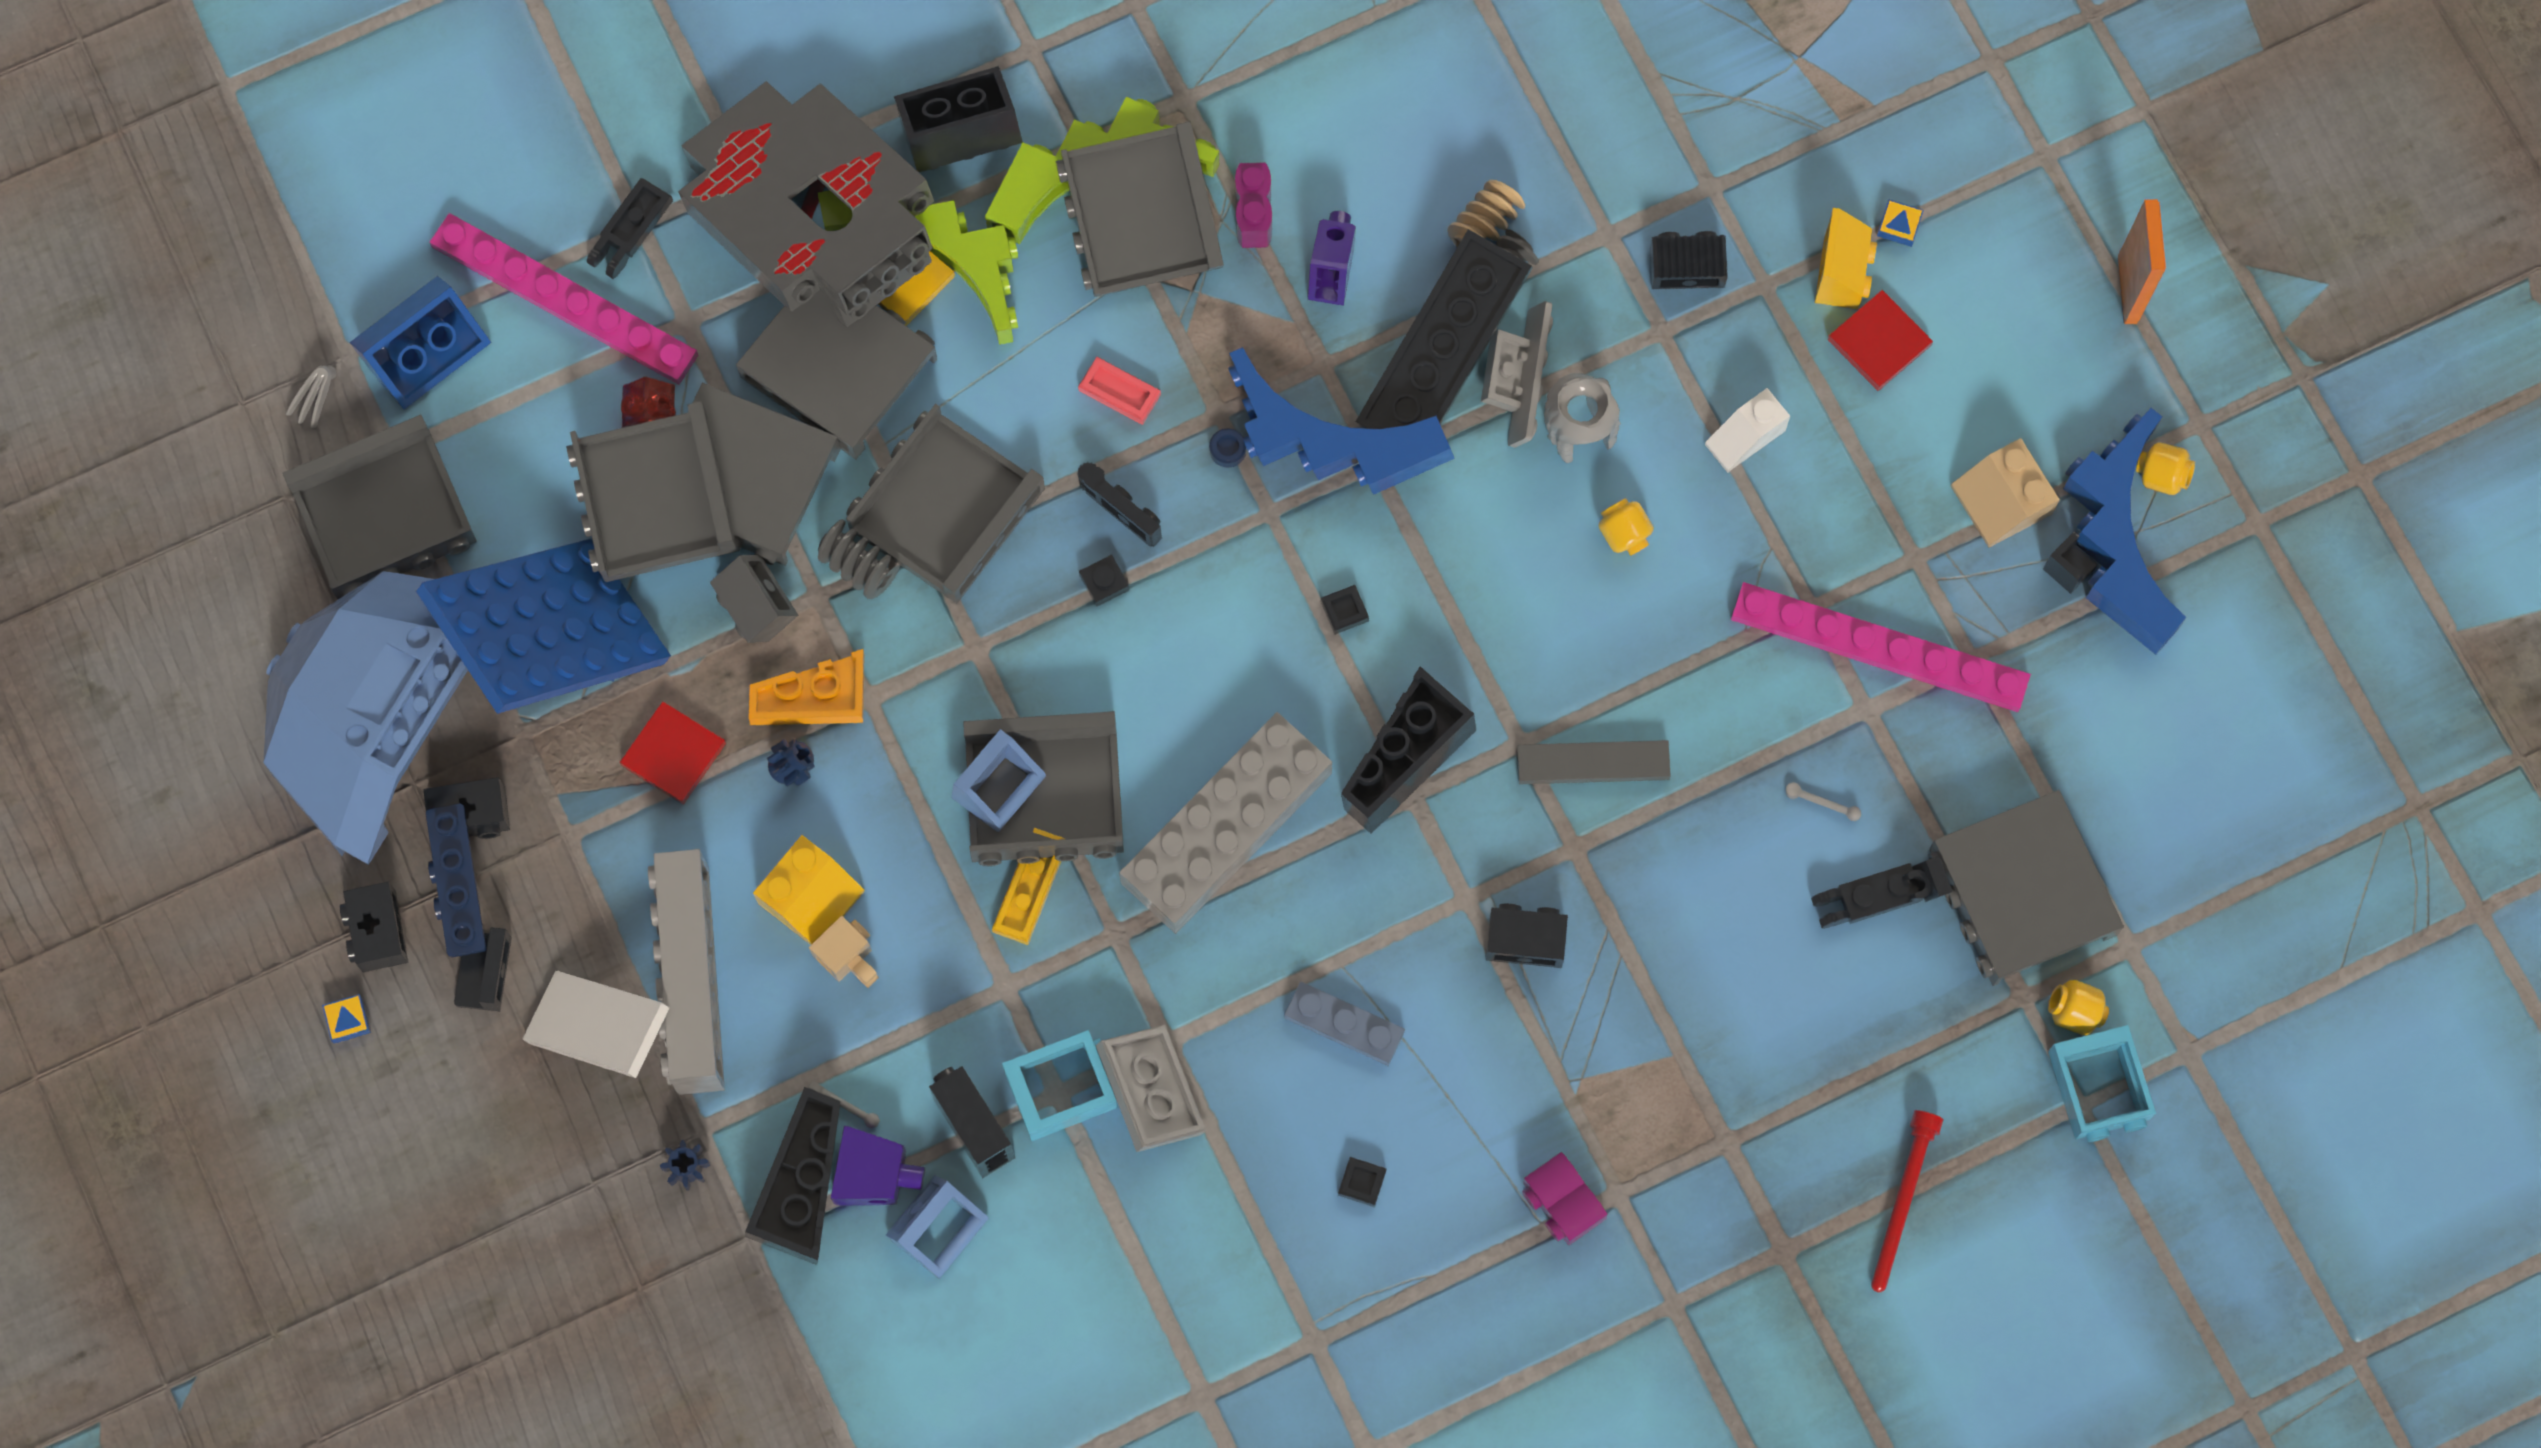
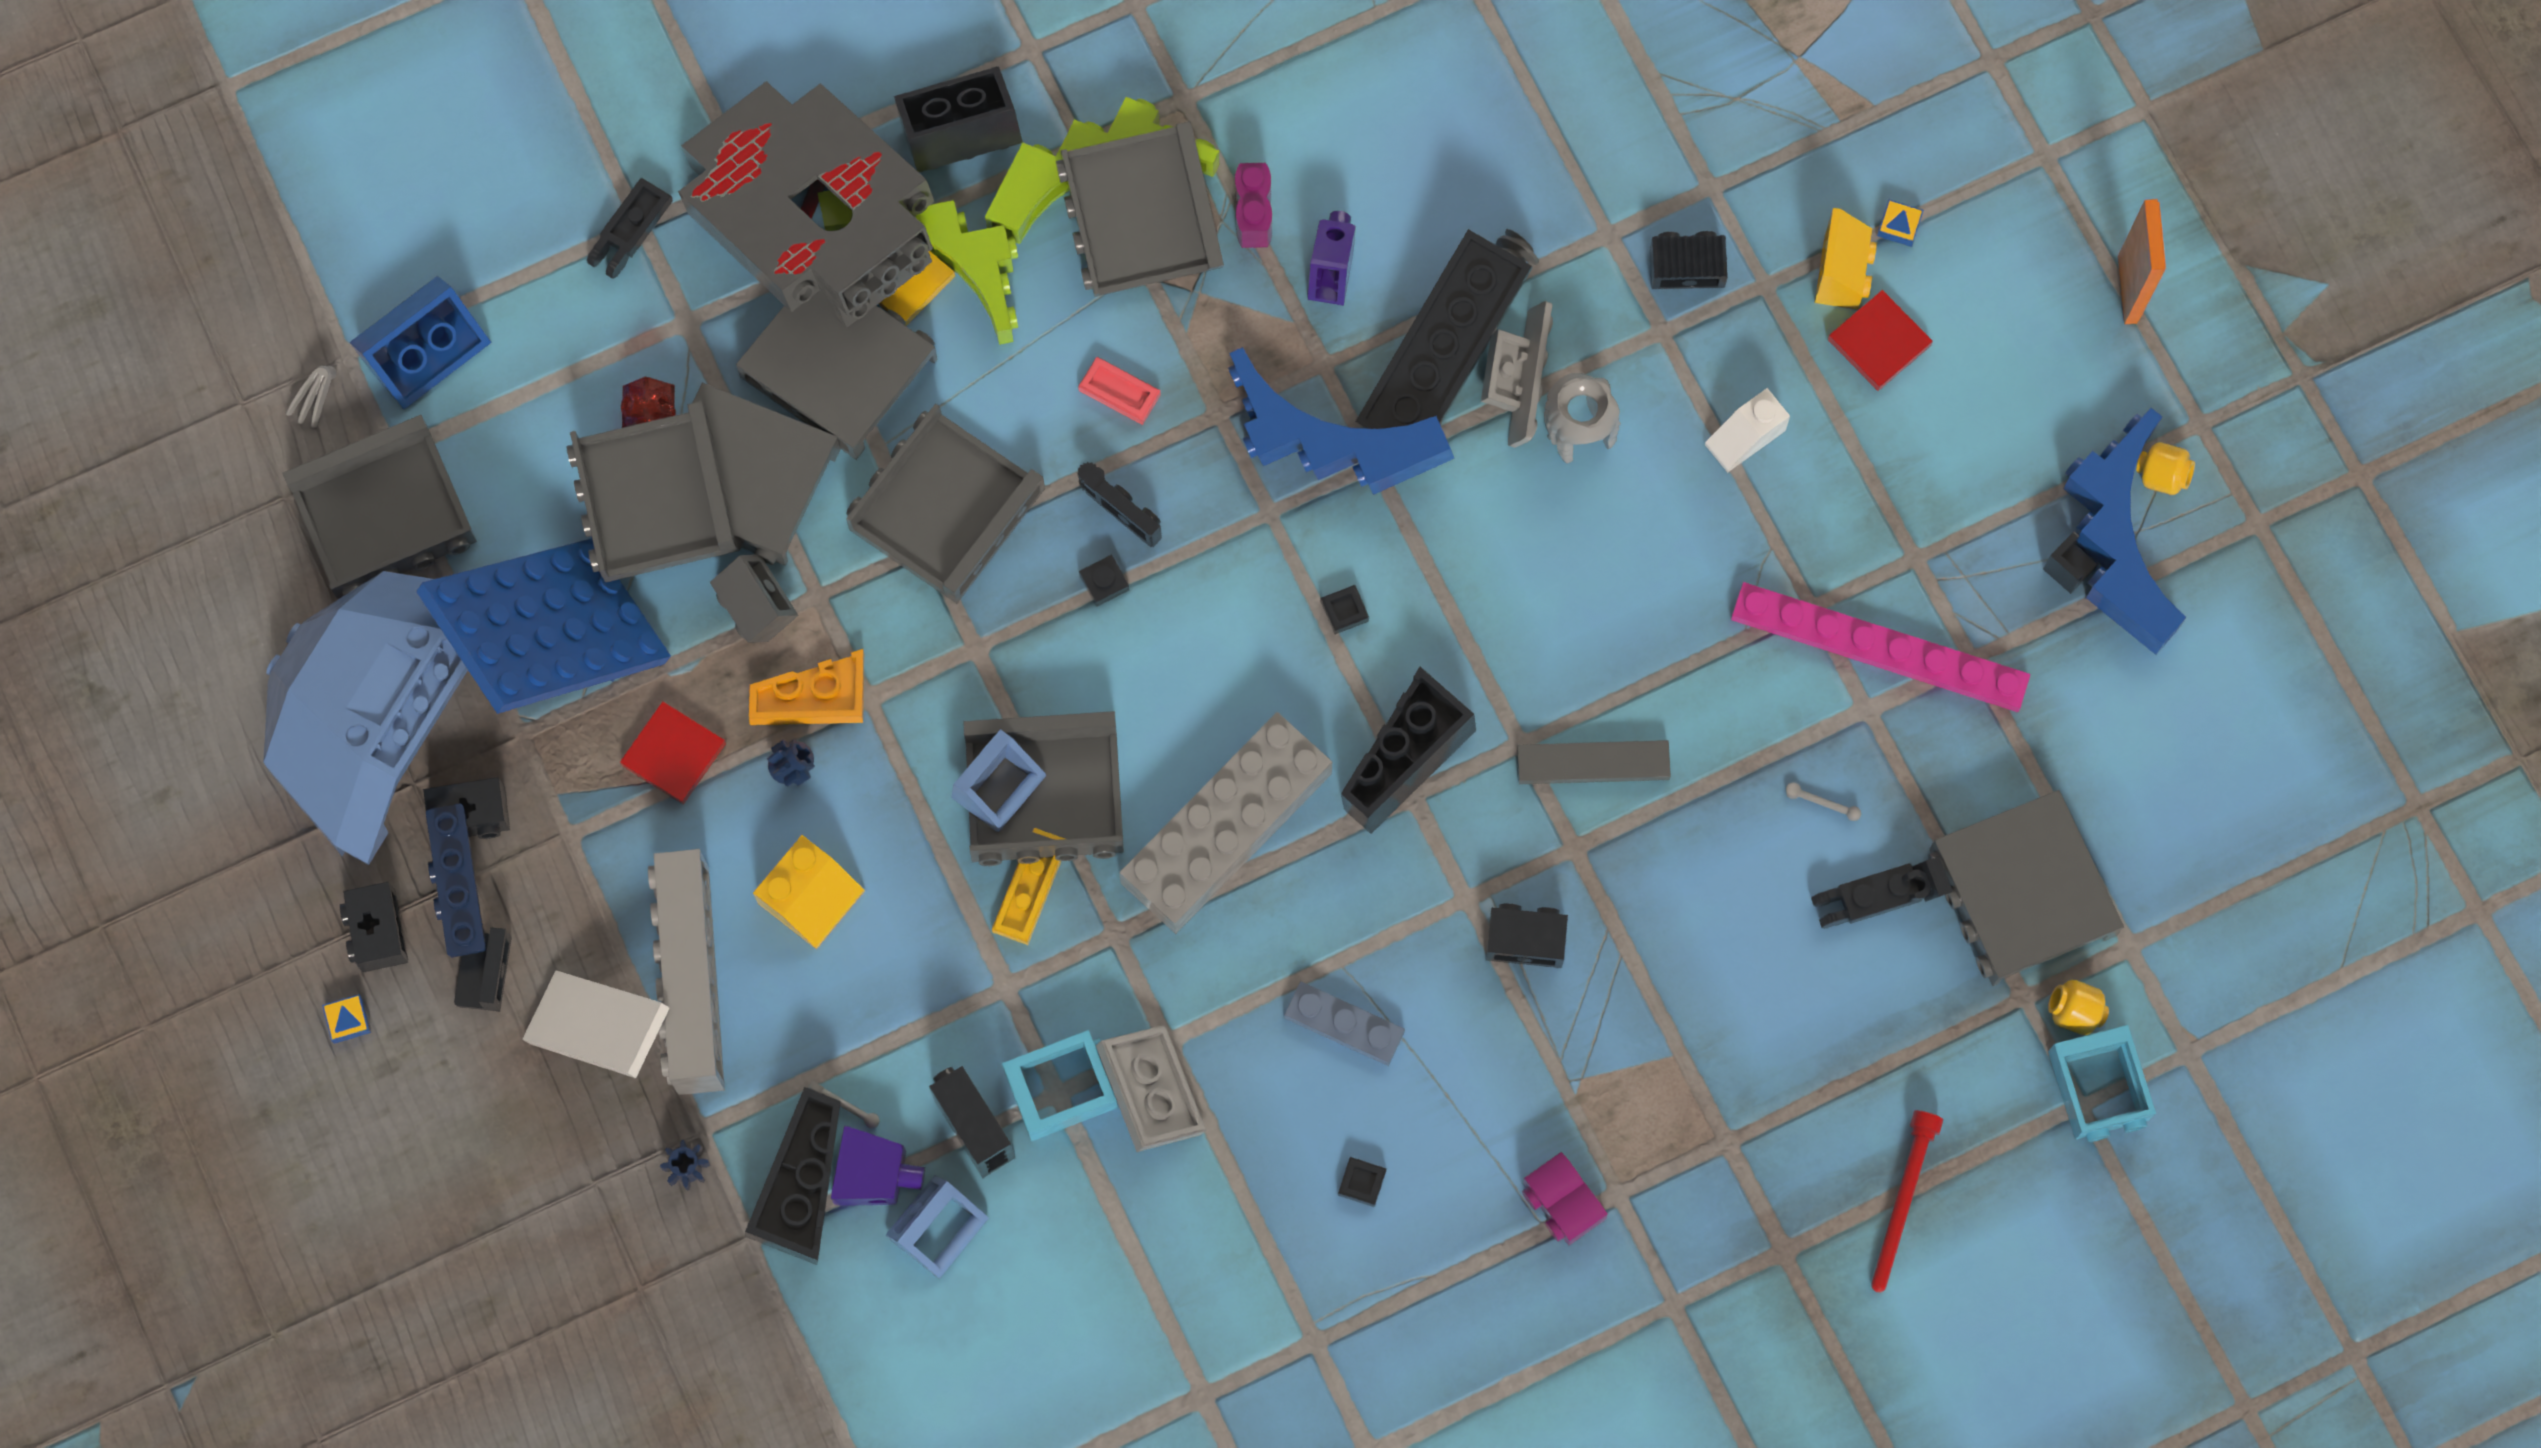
dark pink plate [430,213,699,385] -> none
tan brick [809,916,879,988] -> none
dark grey piece [818,519,900,599] -> none
dark blue tile [1209,428,1246,468] -> none
tan piece [1447,180,1525,247] -> none
yellow head [1598,498,1654,556] -> none
tan slope [1951,438,2060,548] -> none

